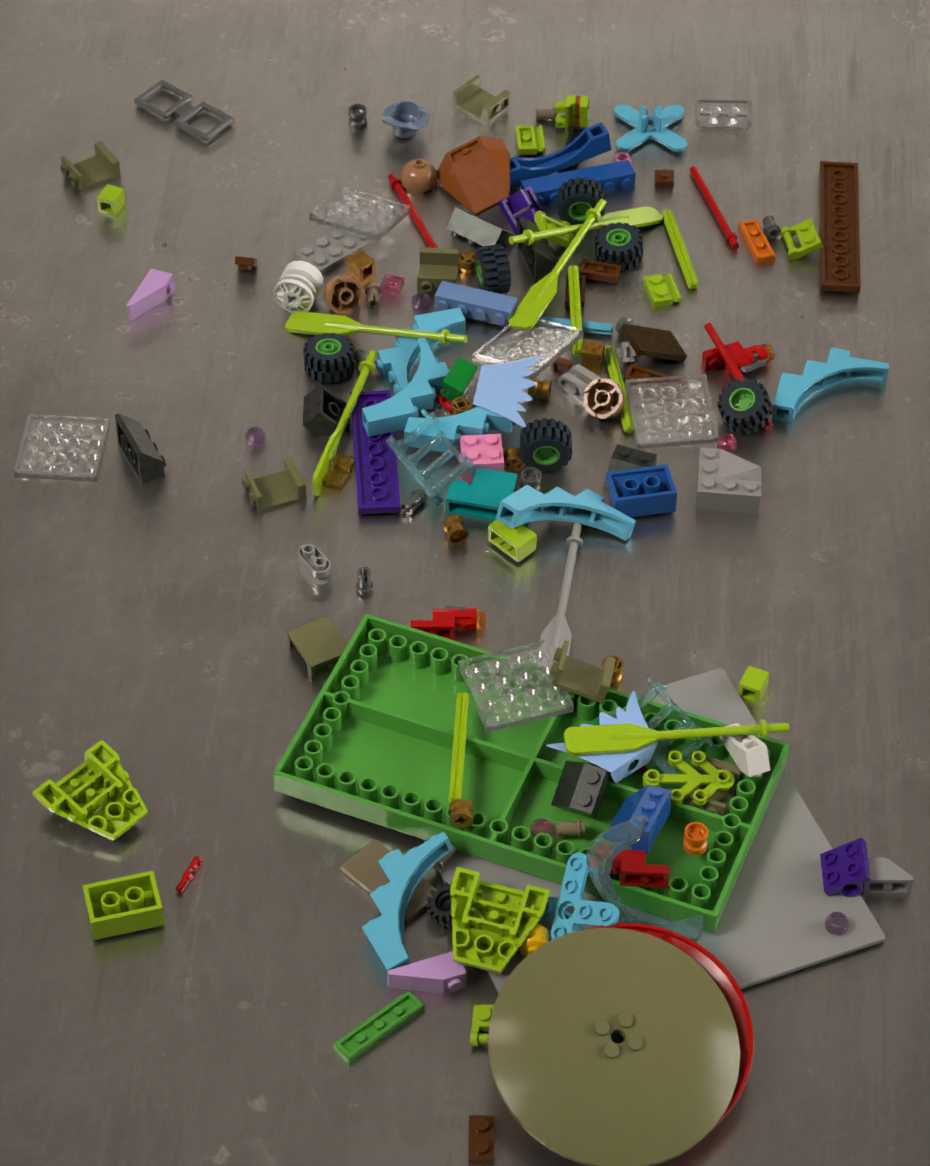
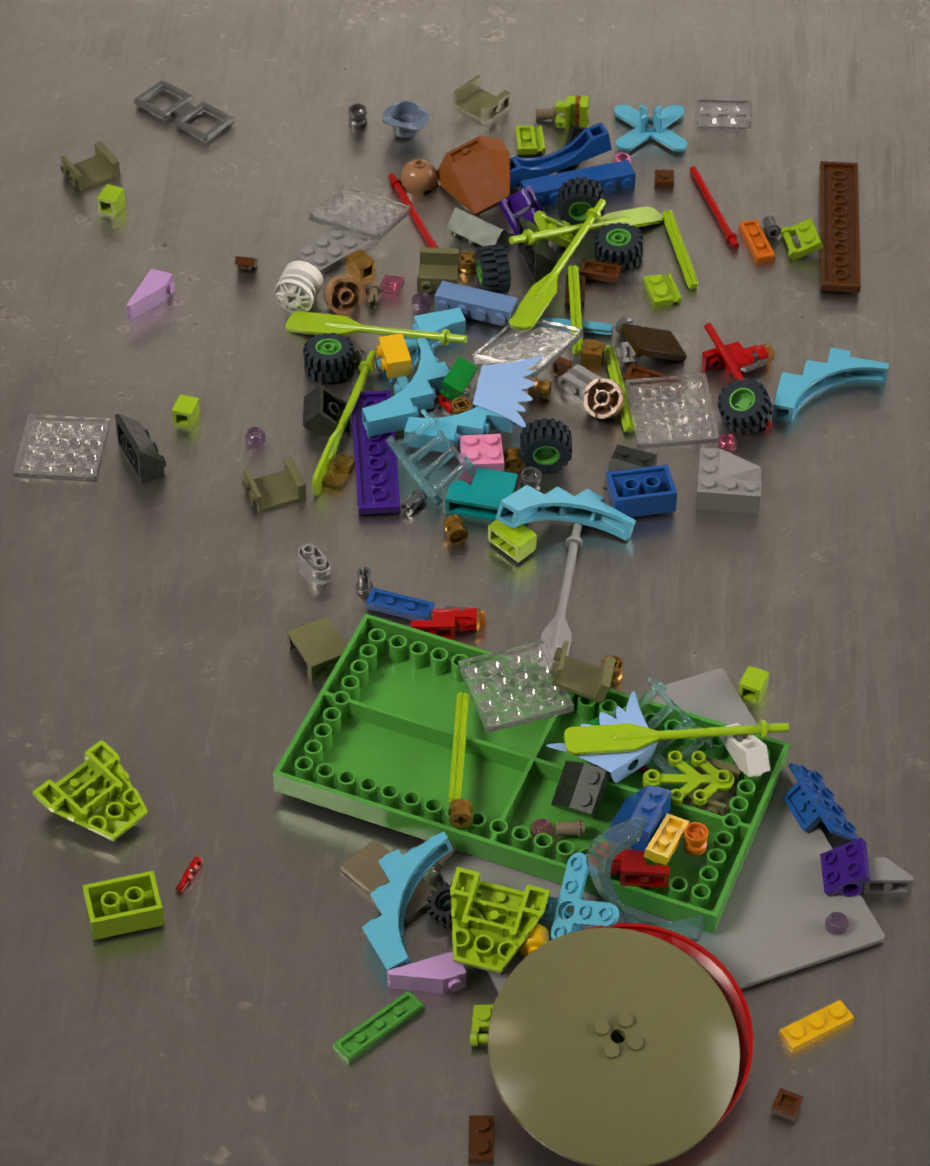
none -> lime brick [171,394,201,429]
none -> blue plate [366,588,435,620]
none -> yellow brick [376,333,412,379]
none -> yellow plate [644,813,689,865]
none -> reddish brown plate [770,1088,804,1122]
none -> yellow plate [778,1000,854,1053]
none -> blue bracket [782,762,859,841]

